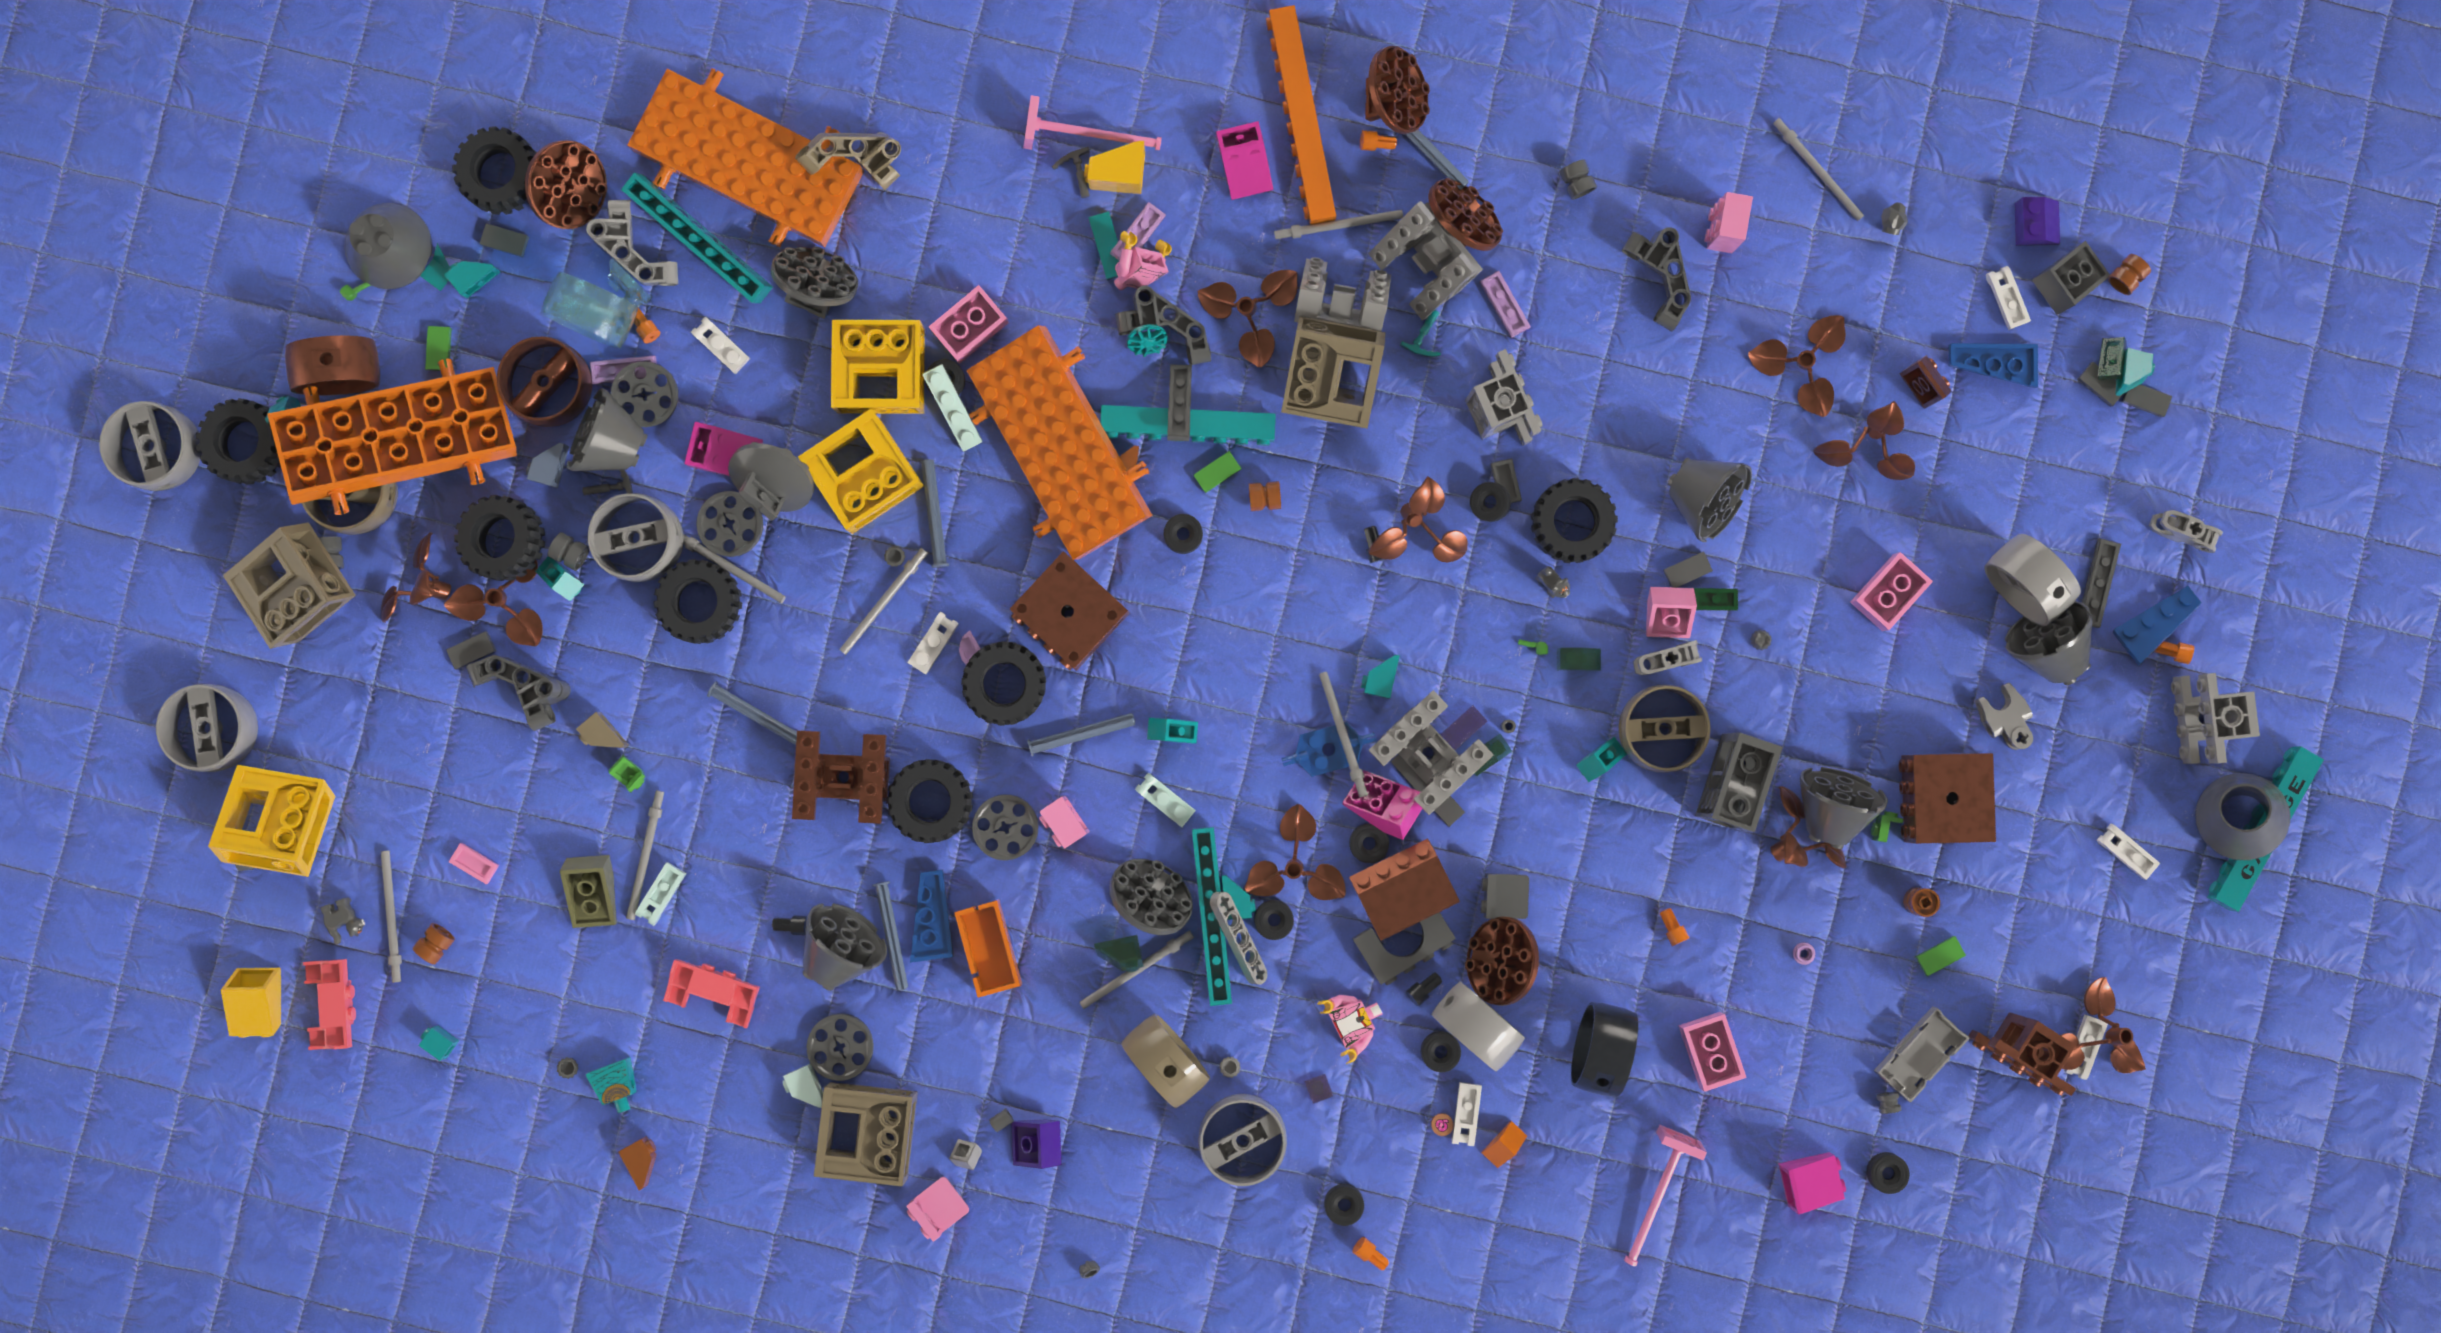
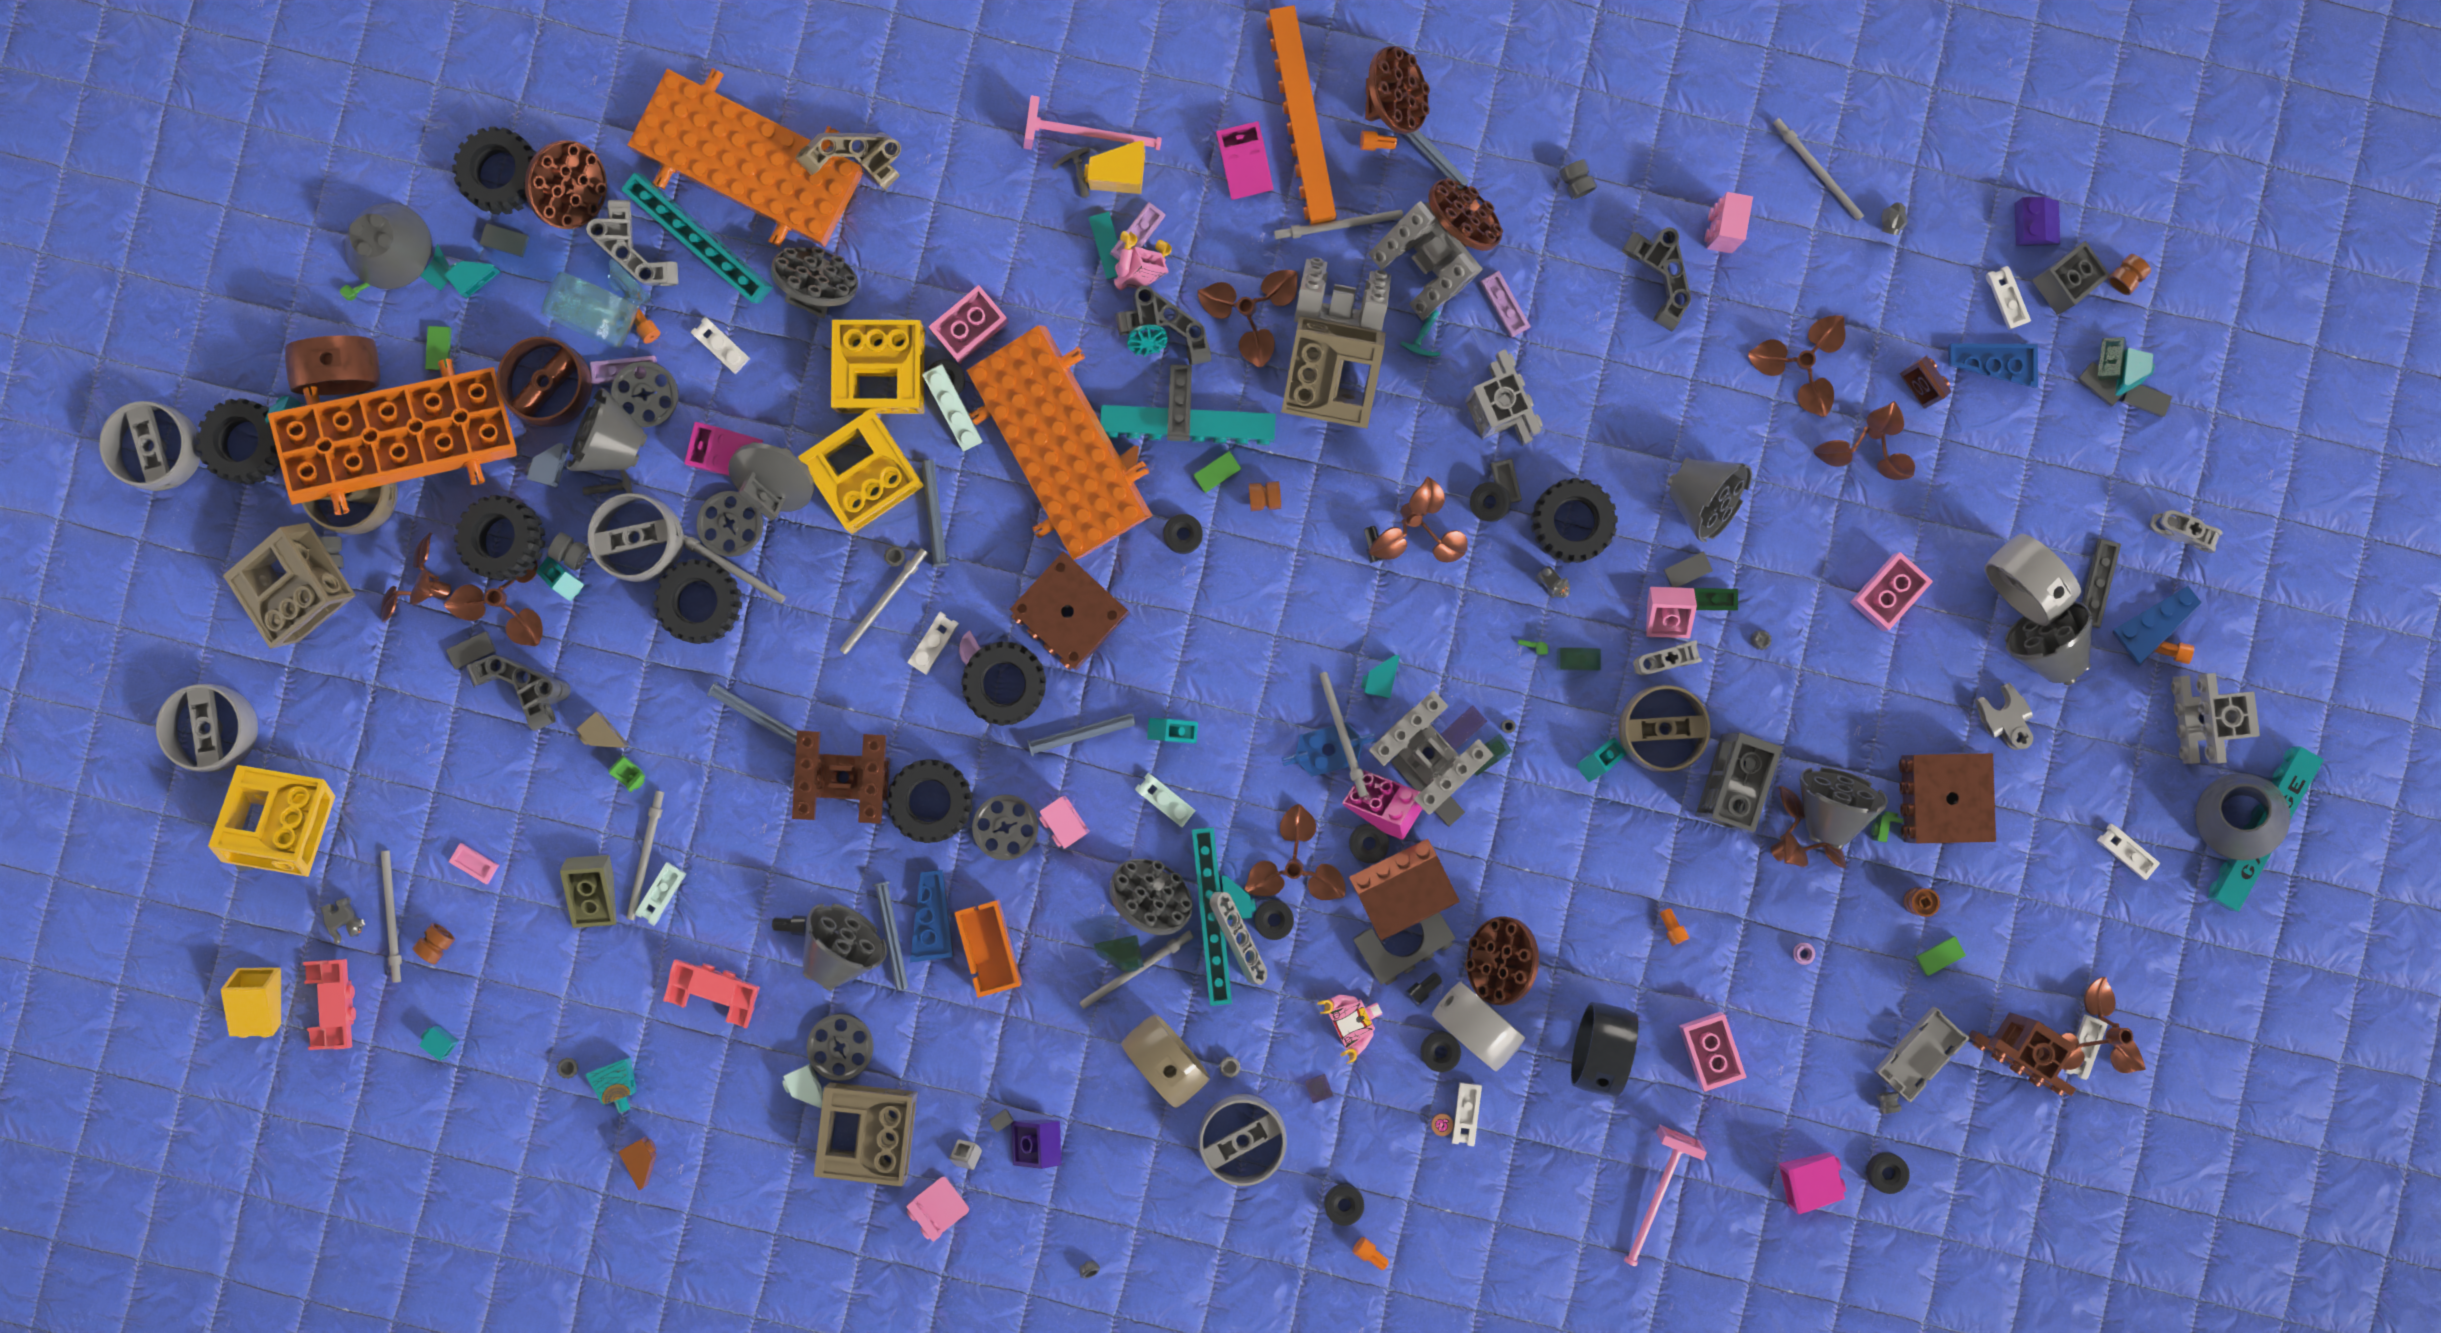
dark grey bracket [1480,873,1529,919] -> none
orange slope [1481,1121,1527,1168] -> none

